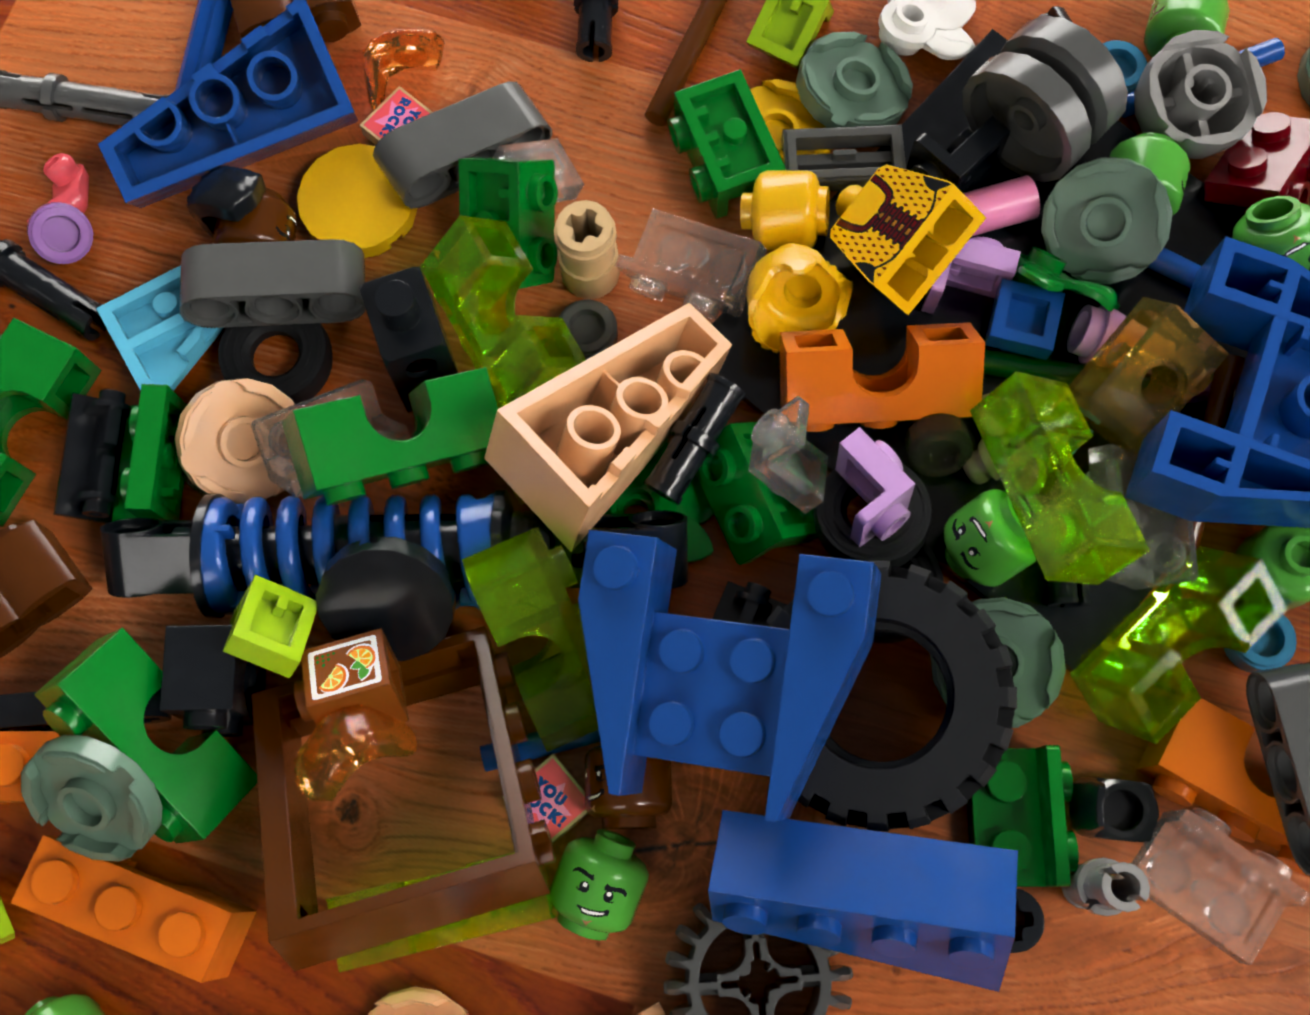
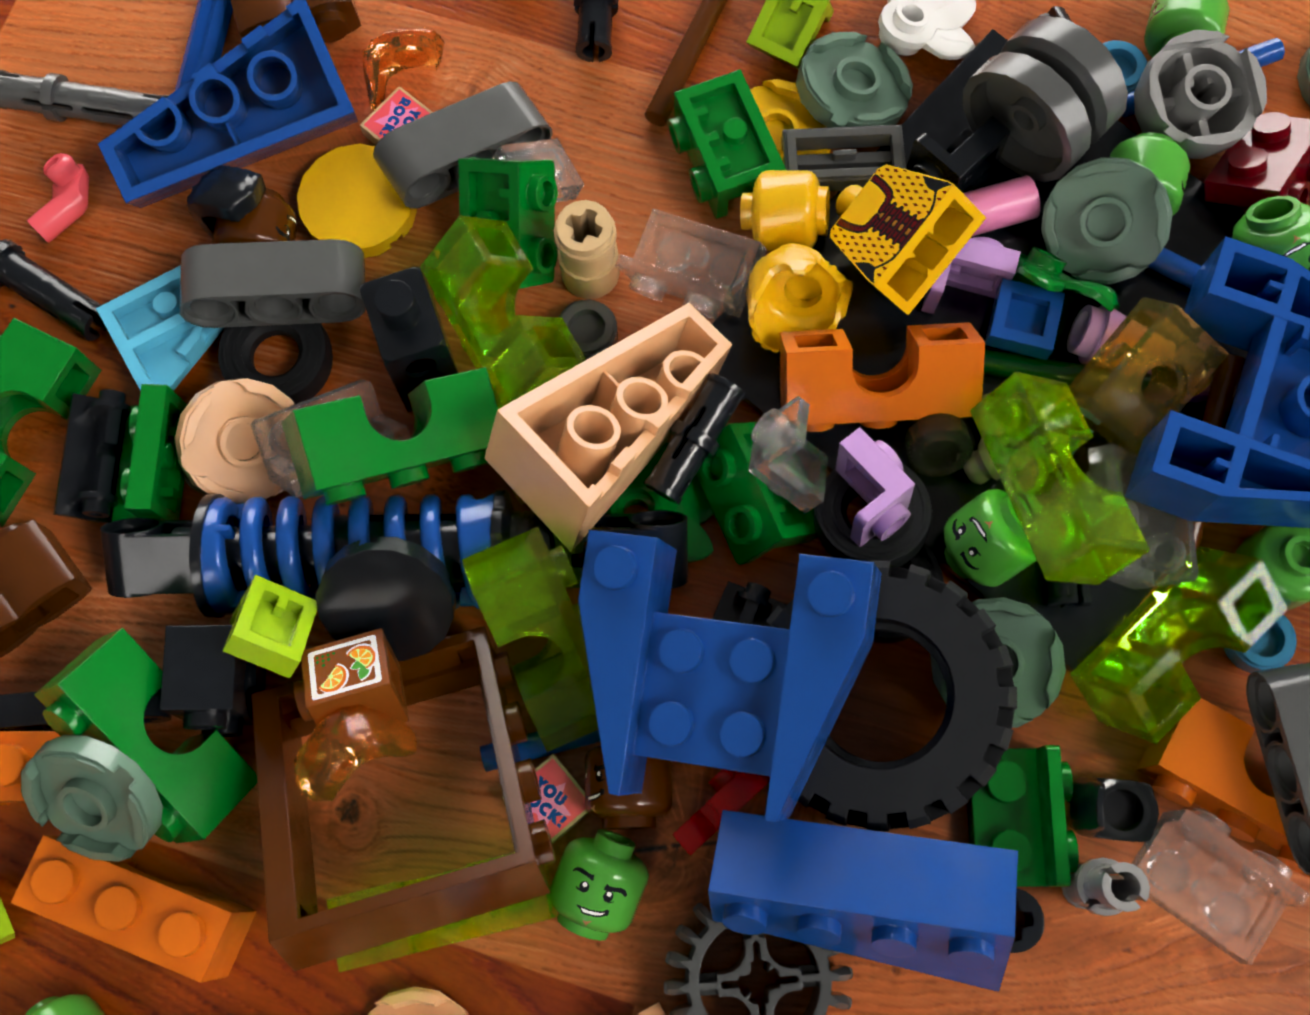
medium lavender tile [27,202,93,264] -> none
none -> red plate [672,769,770,856]

